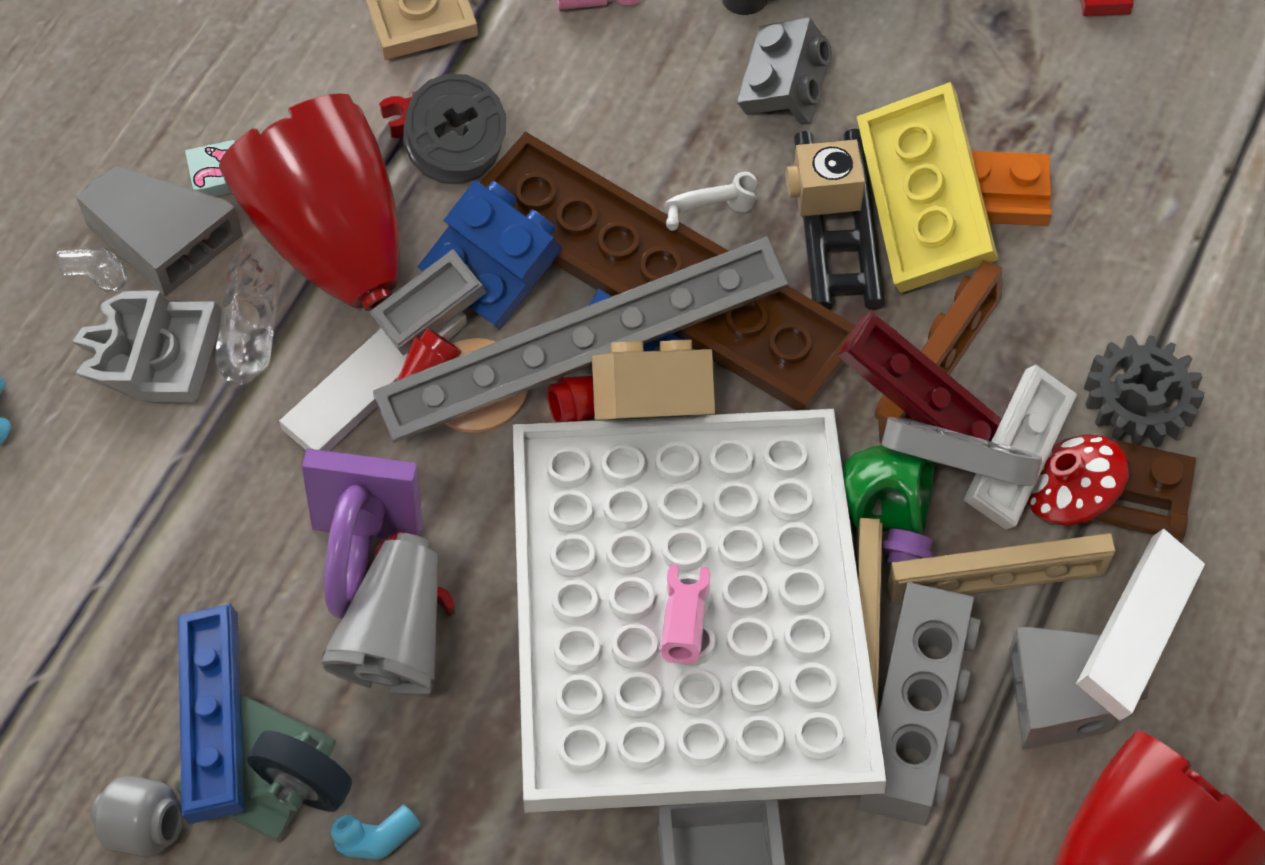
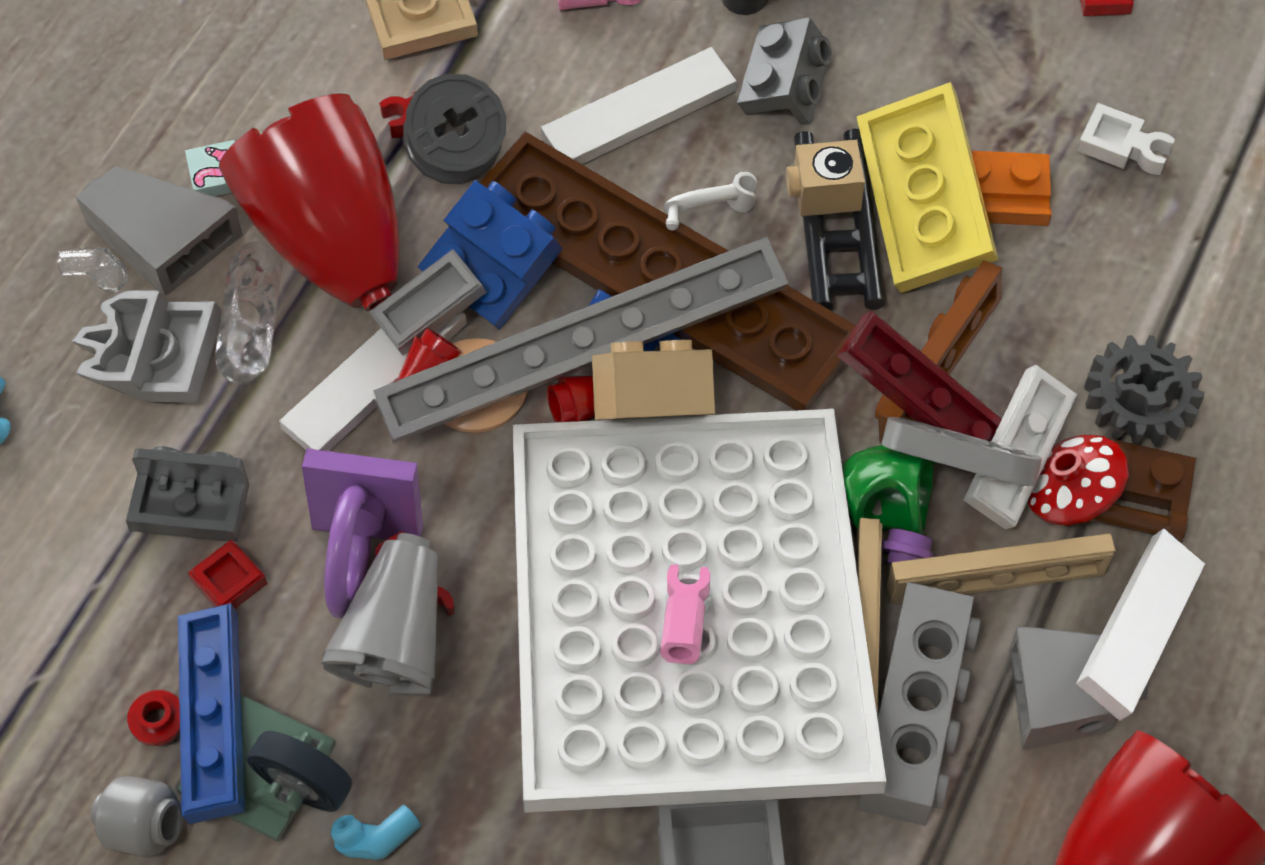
none -> dark grey bracket [126,446,250,542]
none -> red plate [127,690,180,746]
none -> red tile [187,539,268,609]
none -> white tile [540,47,737,164]
none -> white plate [1077,103,1175,175]

